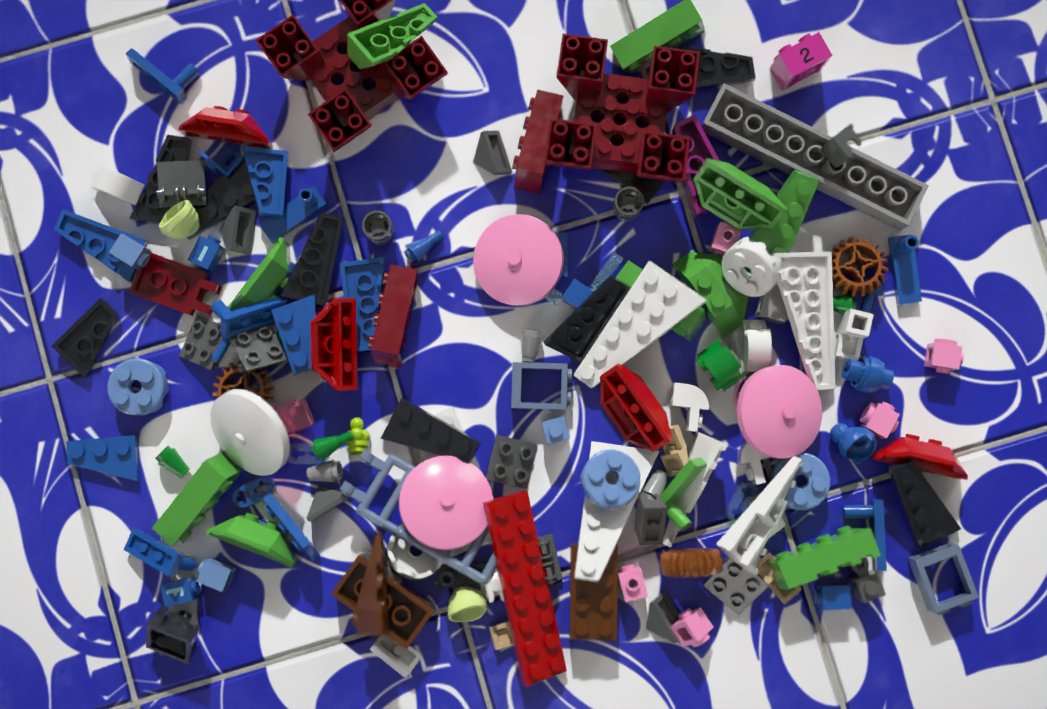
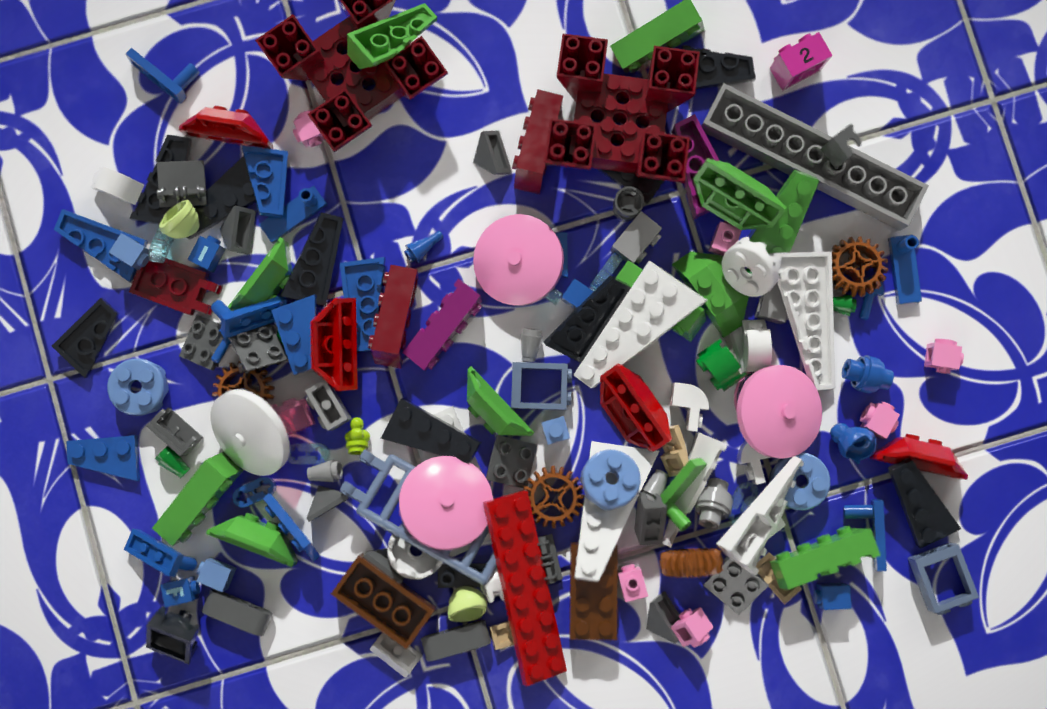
blue bracket [198,149,244,177] -> none
green cone [312,431,355,461] -> none
reddish brown wedge [352,533,389,636] -> none
dark grey wheel [362,211,395,245] -> none
white brick [835,309,874,361] -> none
dark grey brick [848,556,886,603] -> none
none -> dark grey hinge [146,407,203,456]
none -> clear light blue beam [148,227,174,263]
none -> dark grey beam [202,589,273,636]
none -> bright pink brick [293,110,325,147]
none -> light grey brick [305,380,352,431]
none -> magenta wedge [403,279,483,371]
none -> dark grey beam [421,619,491,662]
none -> bright green wedge [467,366,534,436]
none -> dark orange gear [524,466,584,528]
none -> light grey brick [611,211,662,264]
none -> light grey piece [694,478,733,529]

